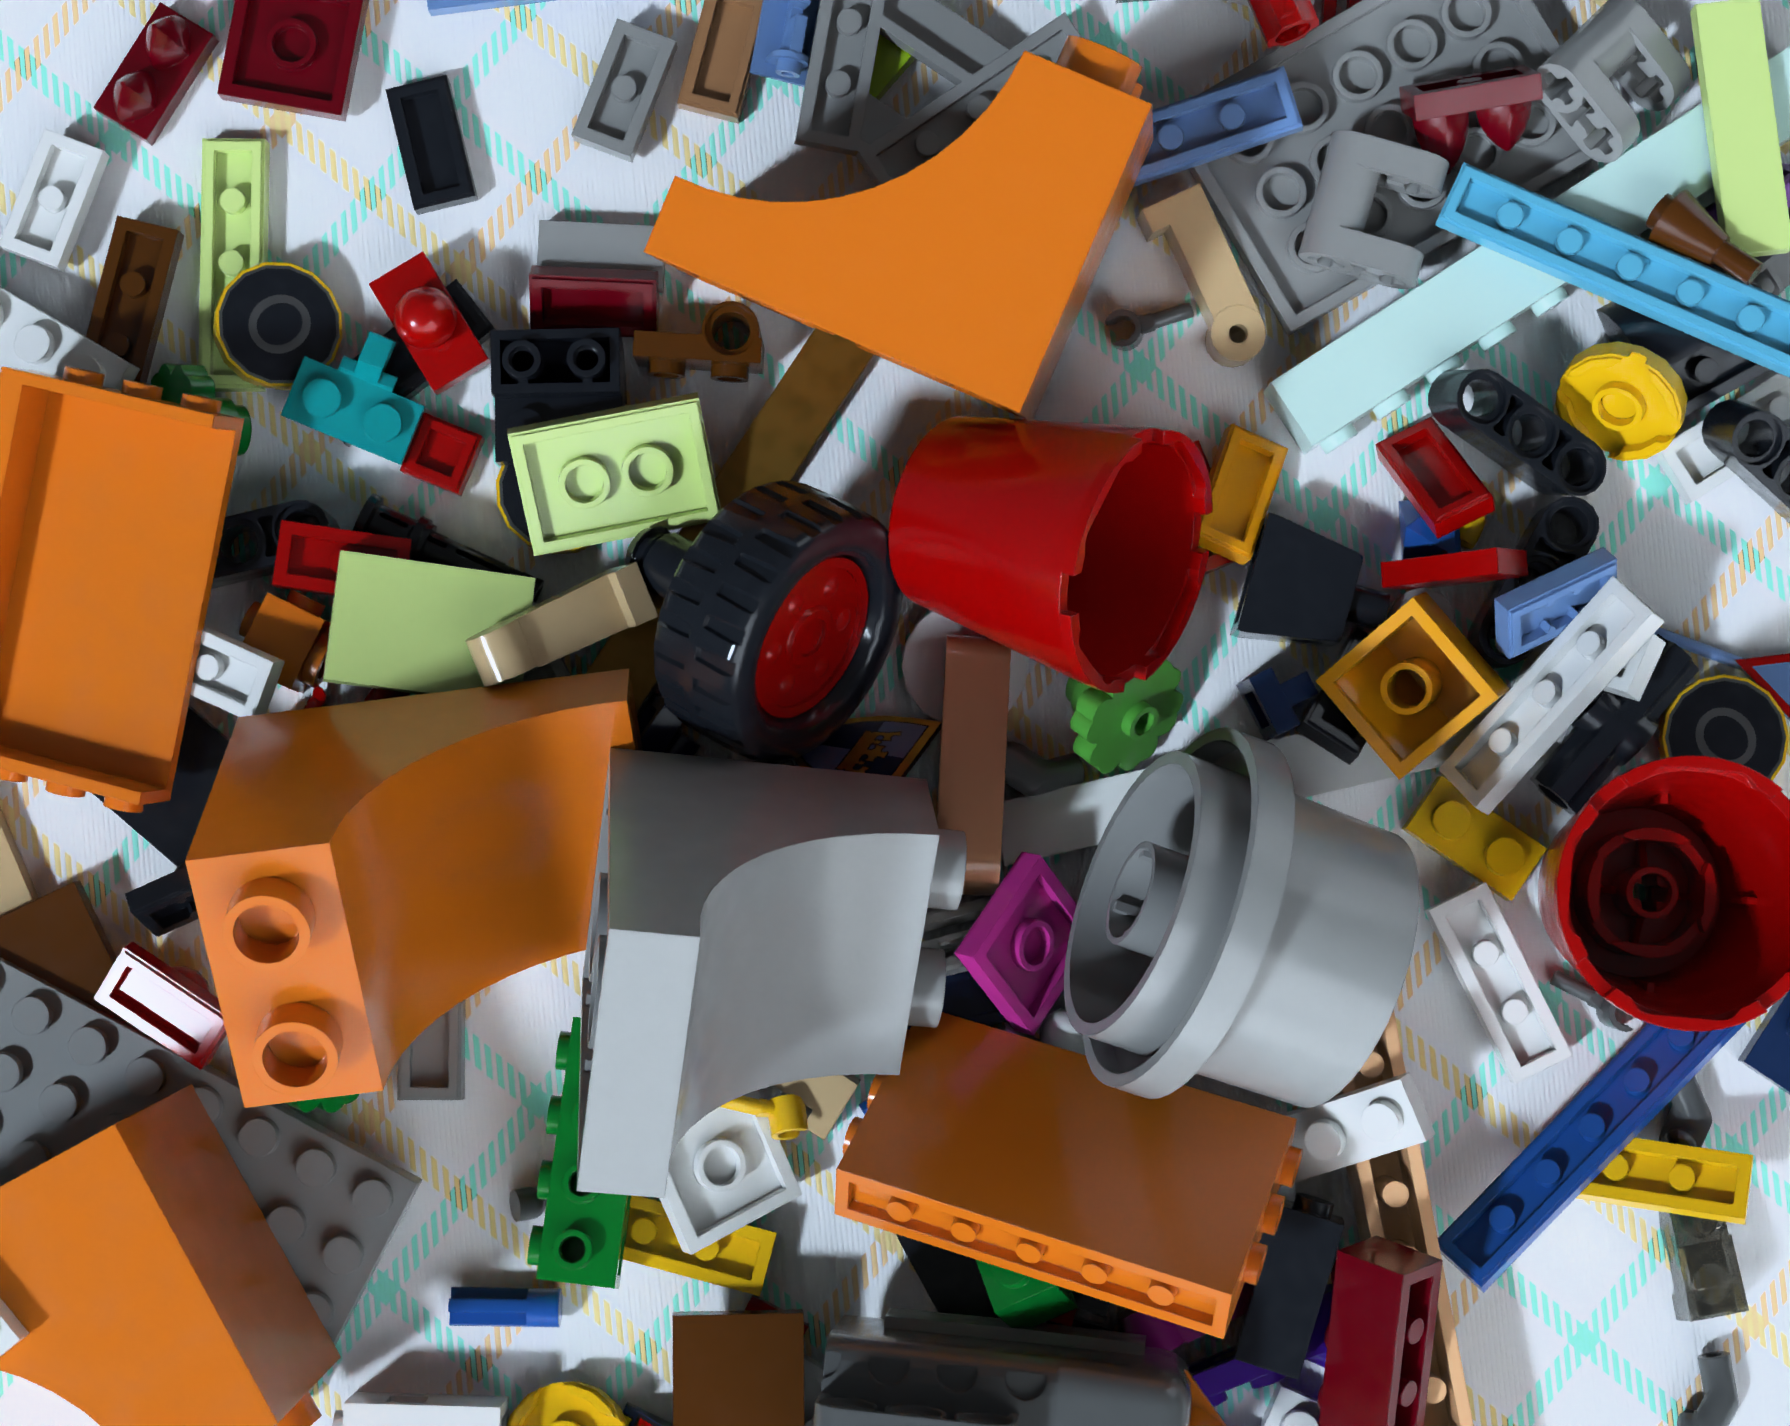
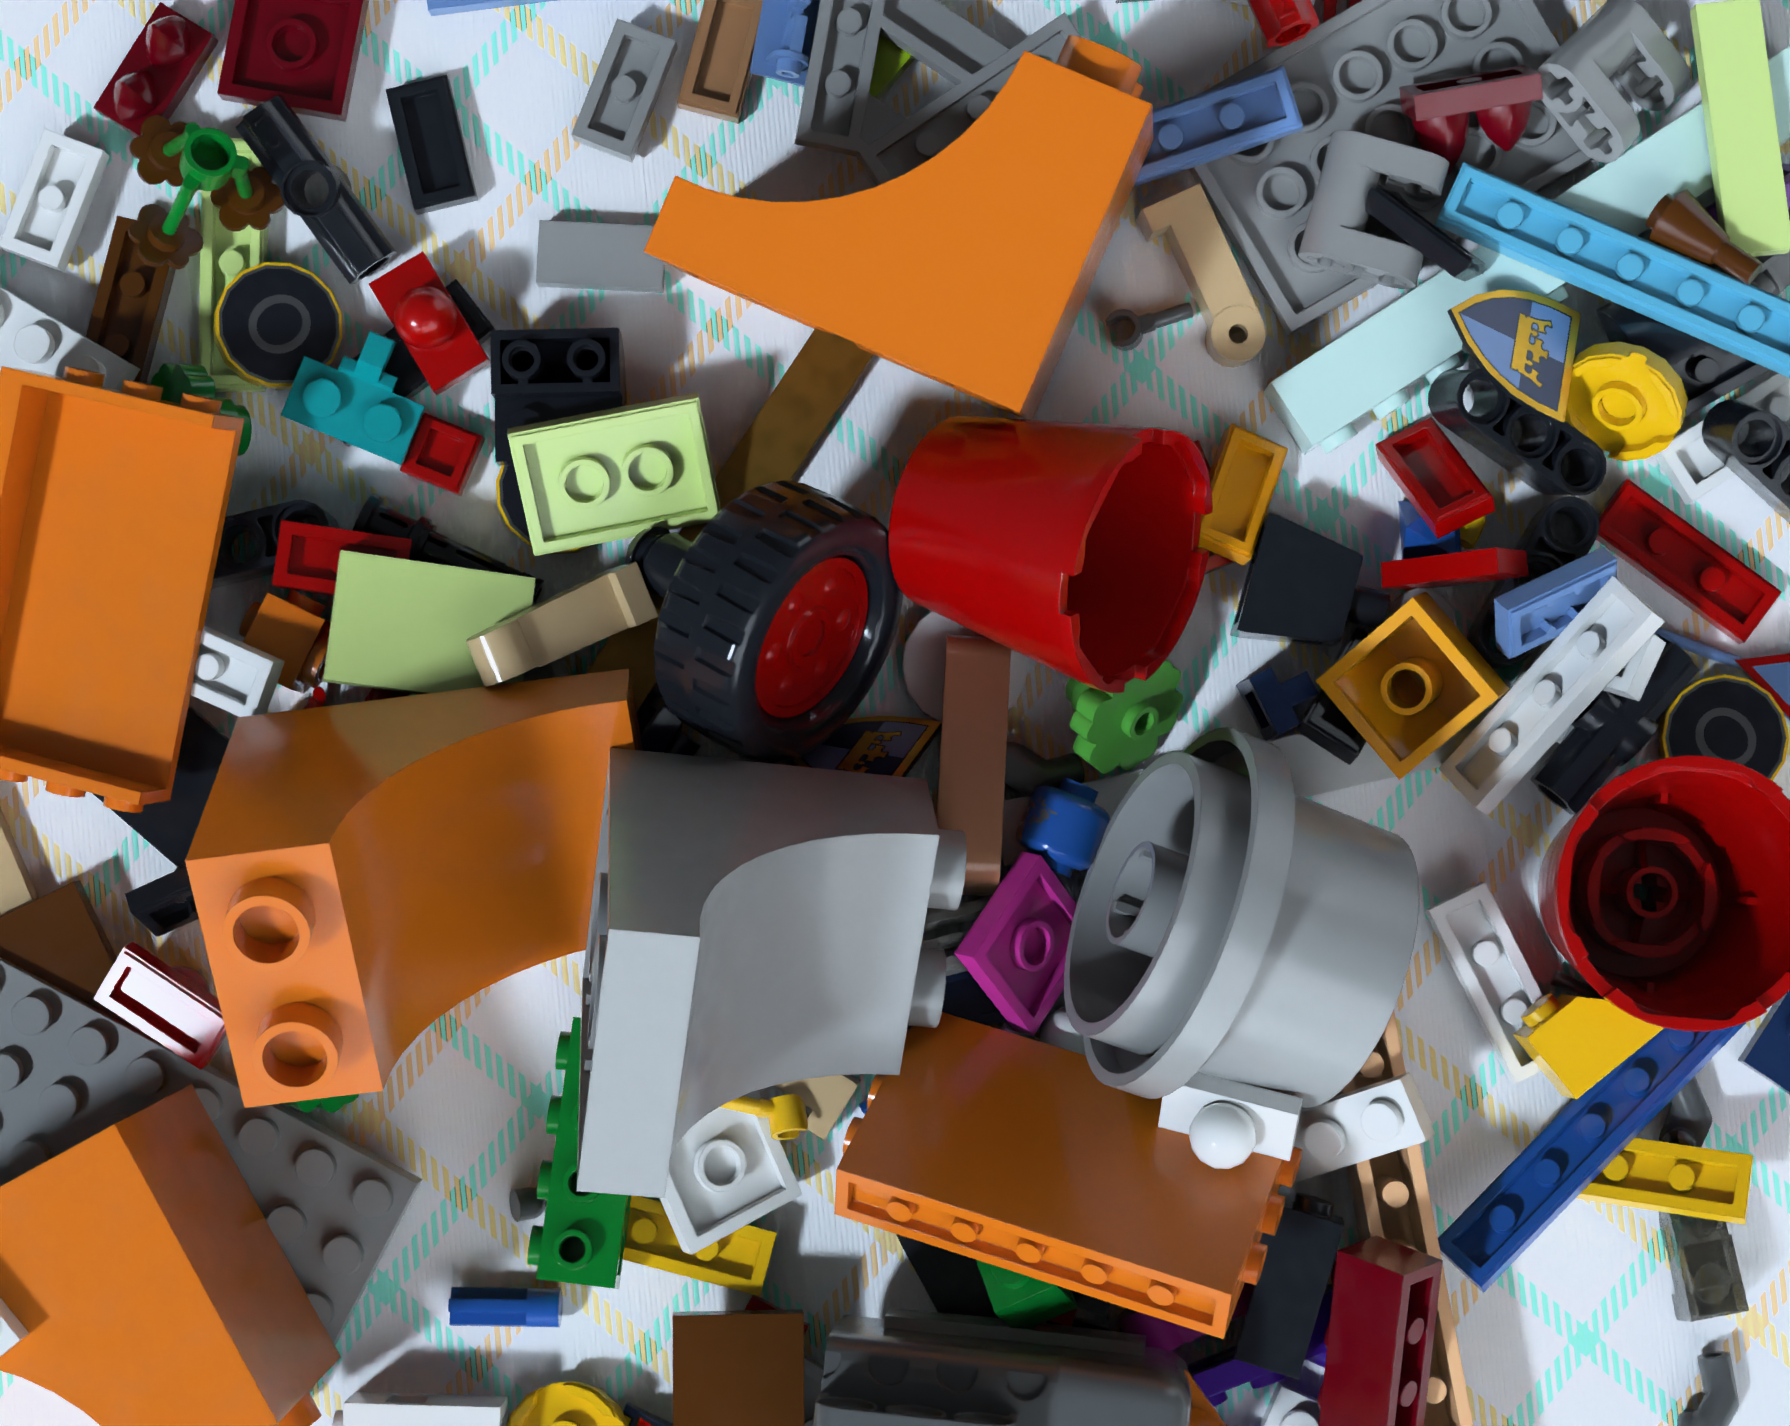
light grey tile [397,1000,465,1100] -> none
dark red tile [529,265,659,337] -> none
reddish brown plate [633,301,765,383] -> none
yellow plate [1402,776,1547,901] -> none
none -> reddish brown plant [128,115,285,269]
none -> black piece [235,95,397,284]
none -> blue head [1016,777,1111,878]
none -> white tile [1158,1072,1303,1169]
none -> black tile [1366,187,1487,281]
none -> shield [1447,289,1581,425]
none -> yellow slope [1512,993,1664,1100]
none -> red tile [1596,479,1782,644]

